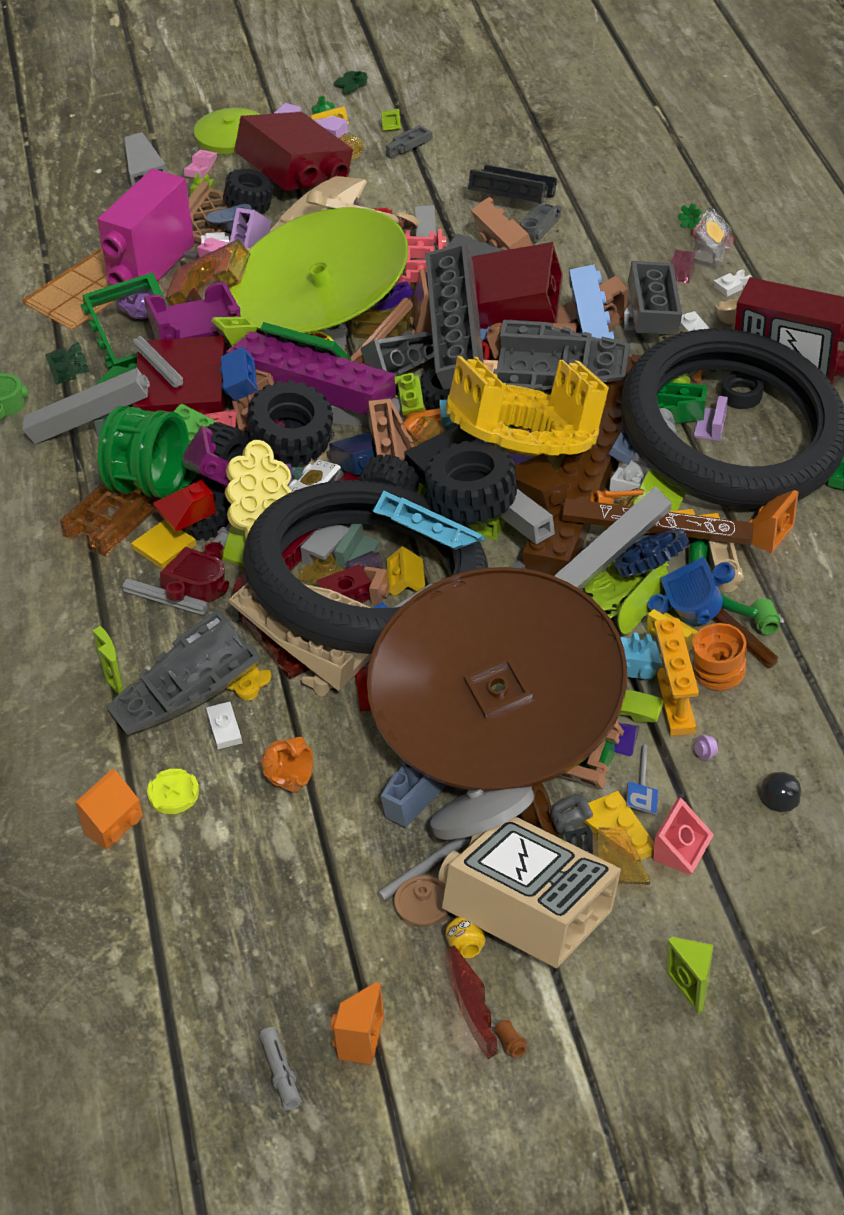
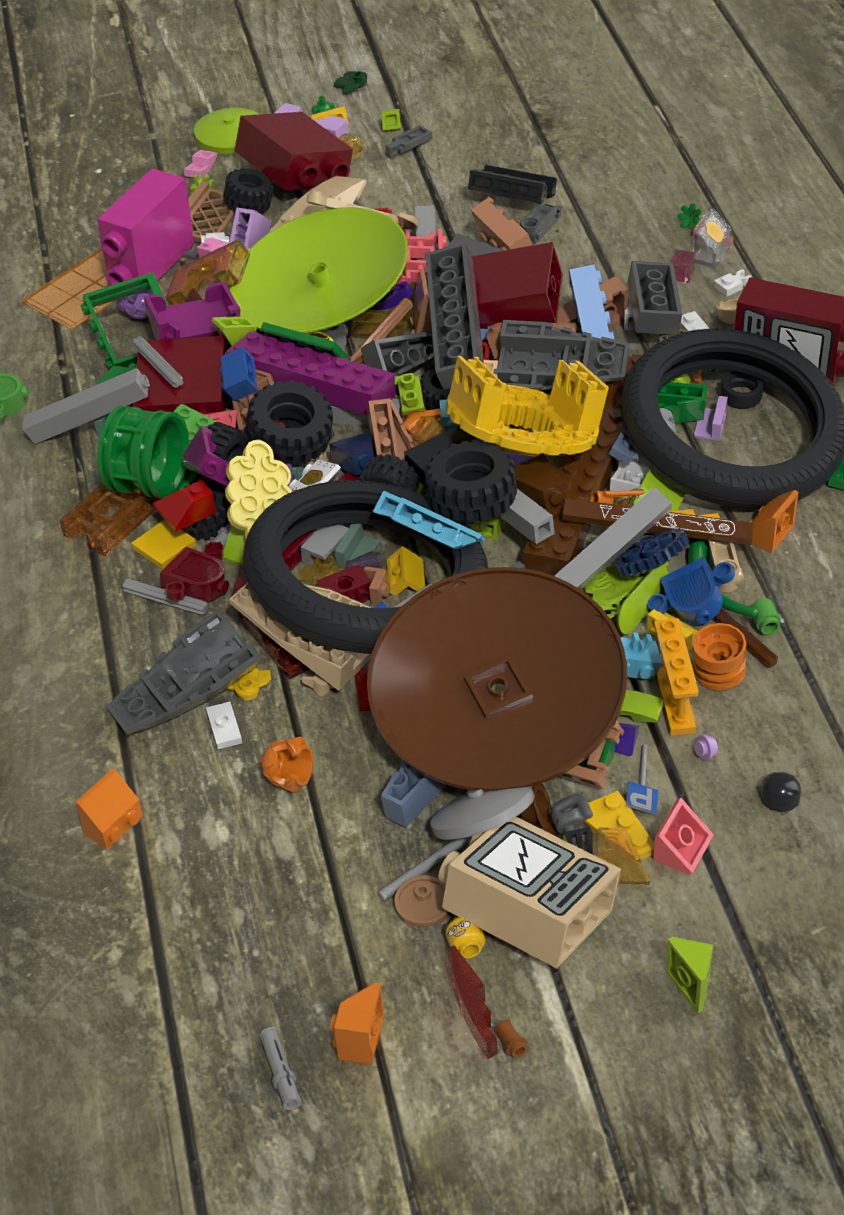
clear green plate [45,342,90,385] -> none
lime slope [92,626,124,694] -> none
light grey slope [125,132,167,187] -> none
neon yellow tile [147,769,199,814] -> none
sand blue piece [206,204,251,232] -> none

